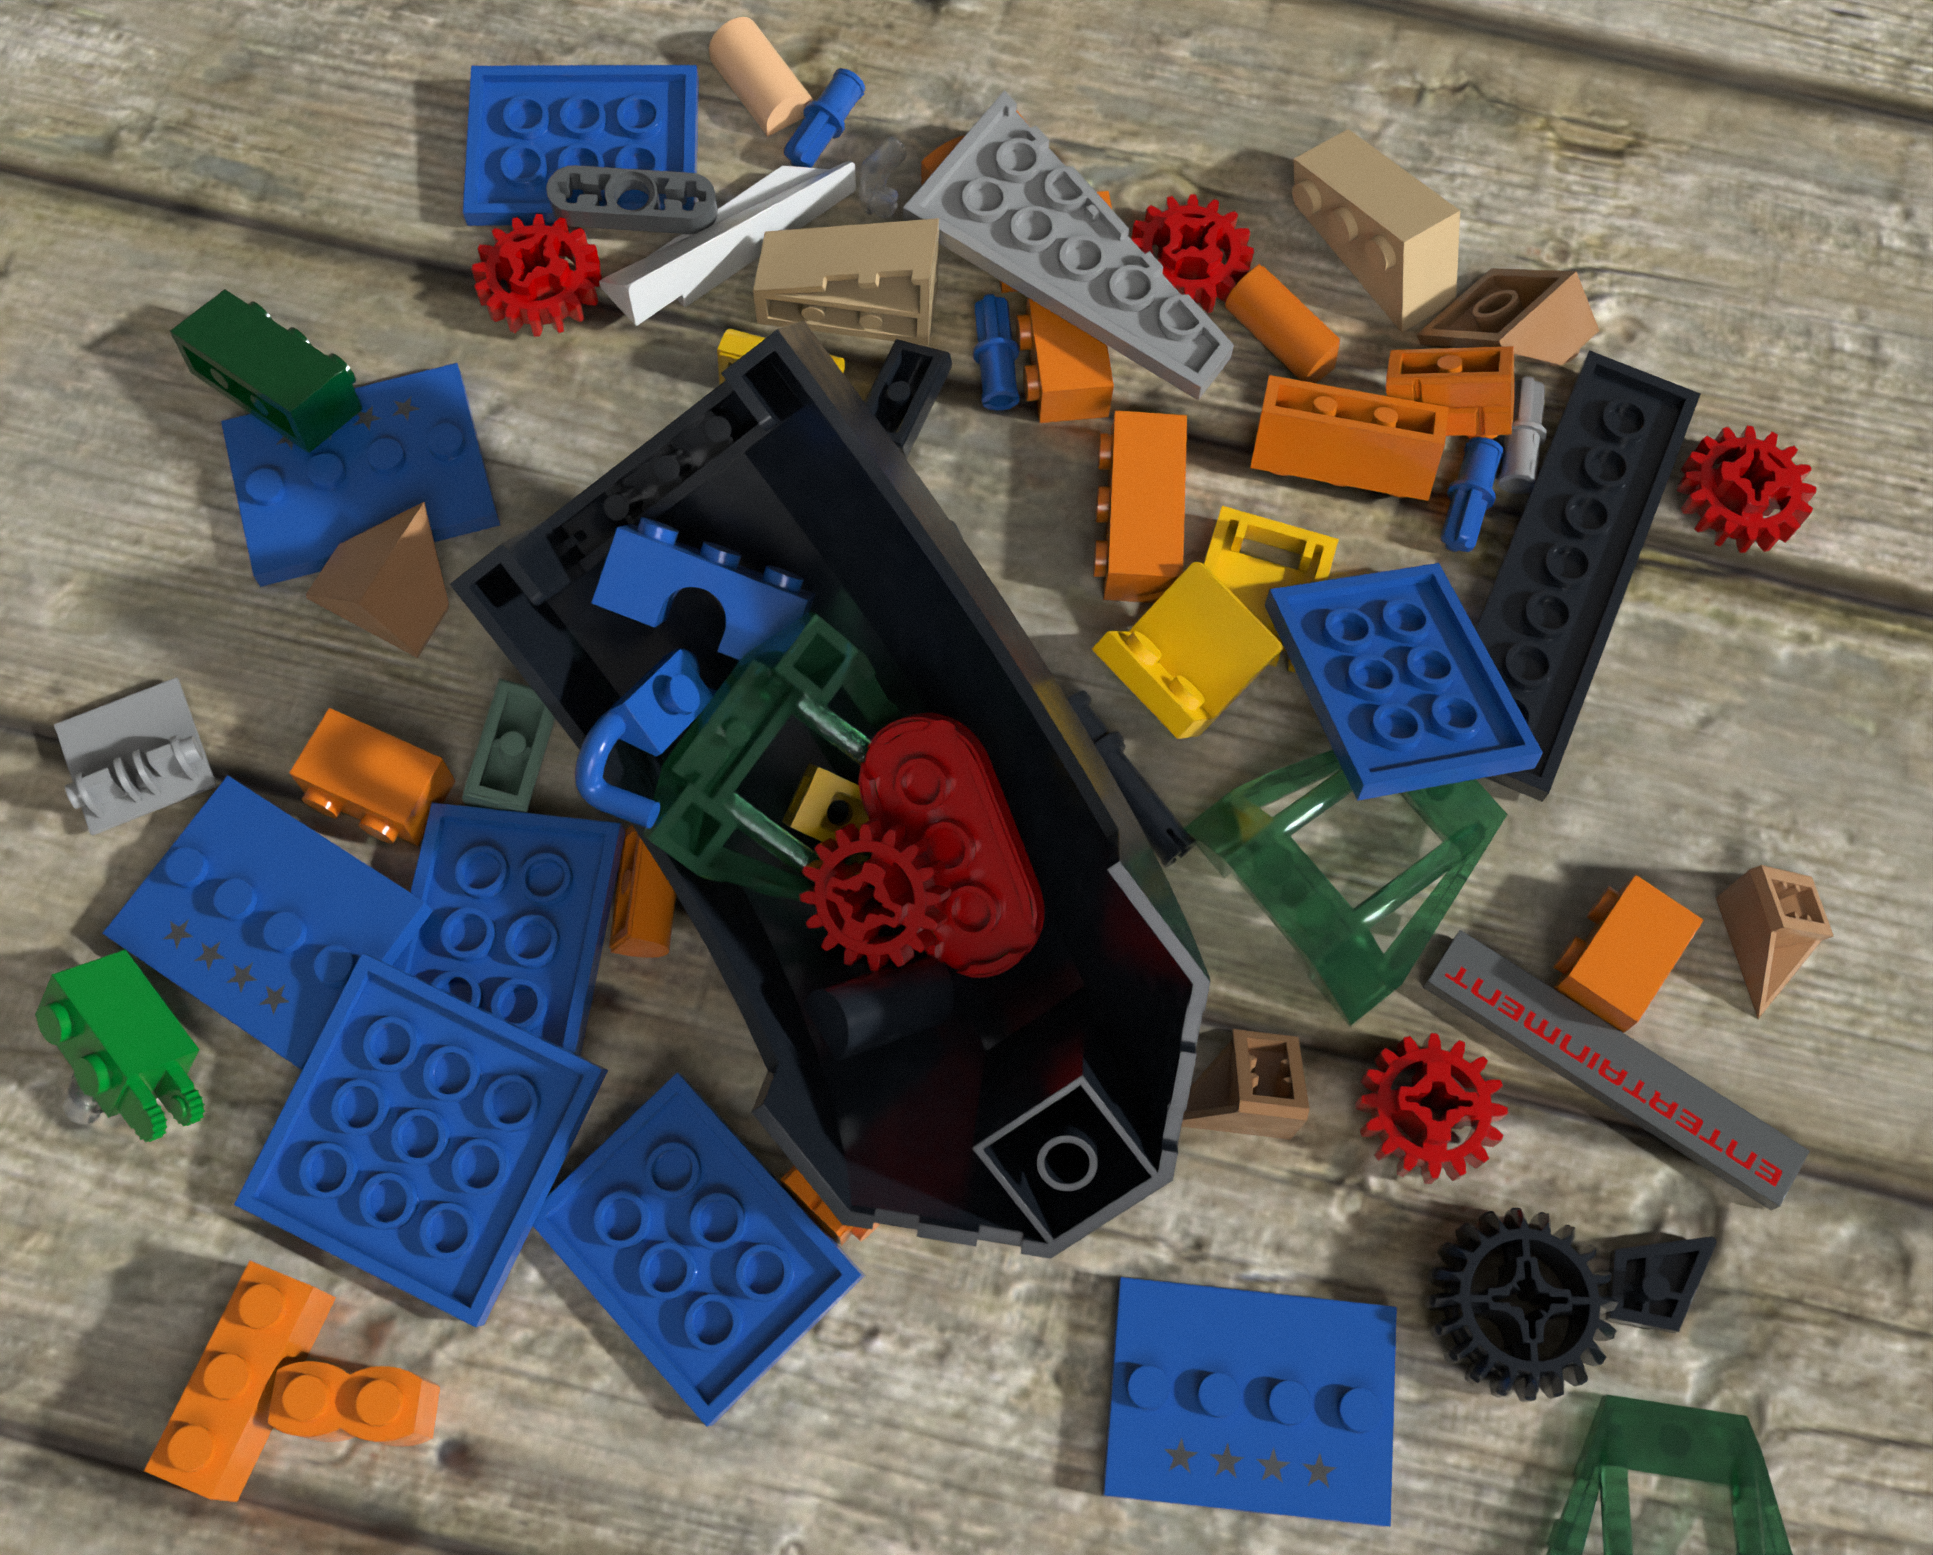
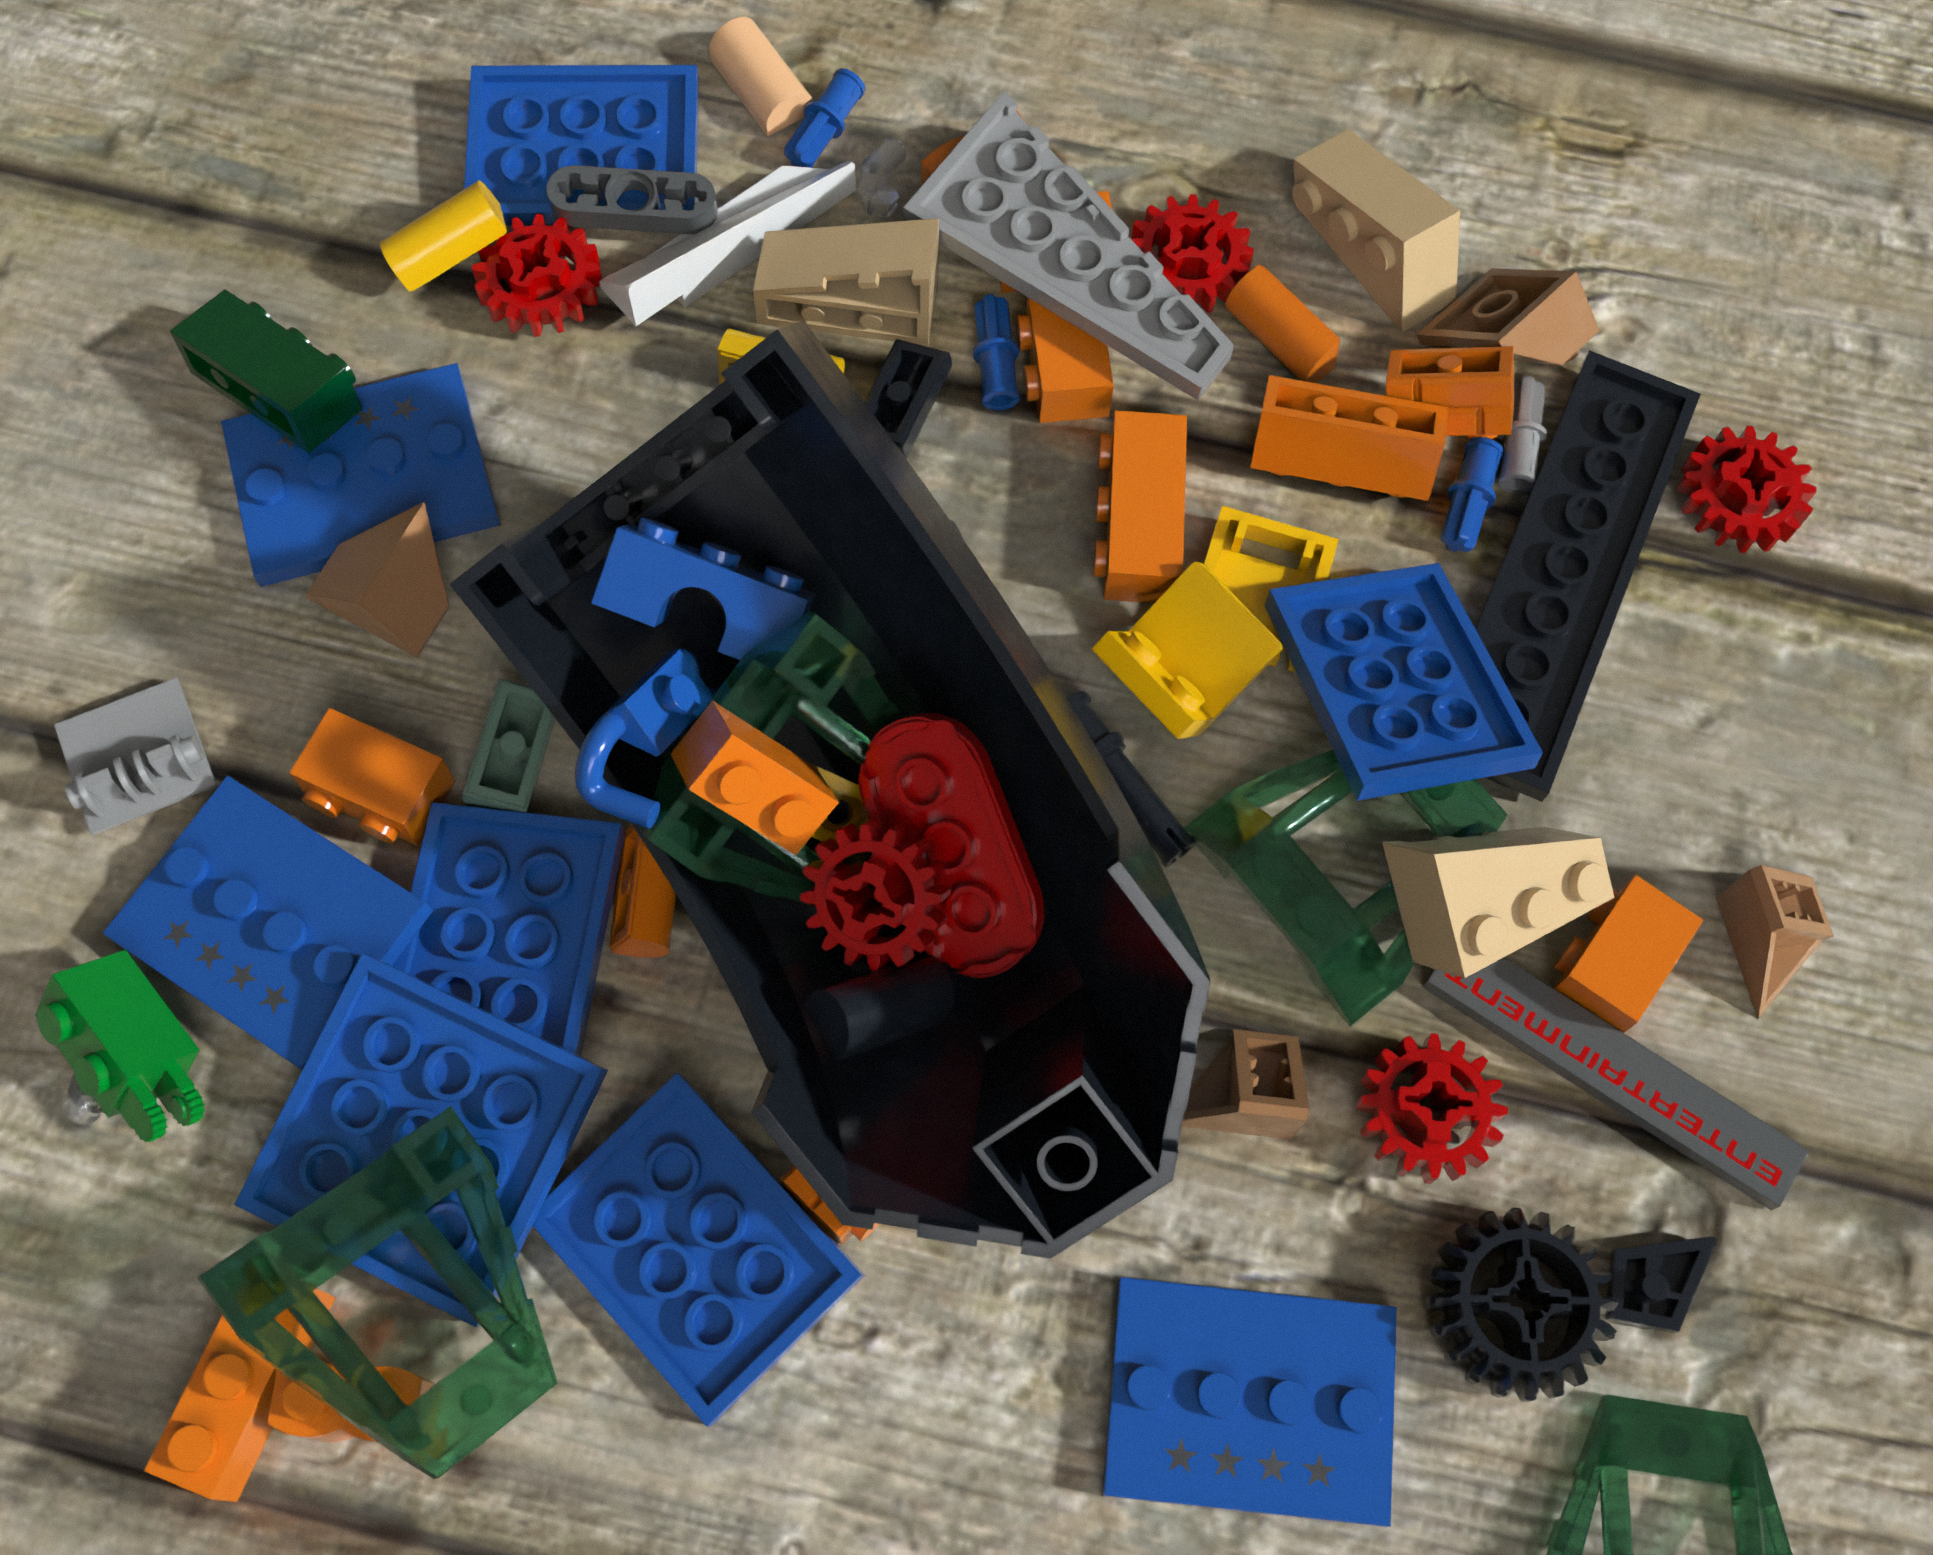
none -> clear green windscreen [198,1106,558,1480]
none -> yellow brick [380,180,507,292]
none -> orange brick [671,700,839,855]
none -> tan wedge [1382,827,1614,978]

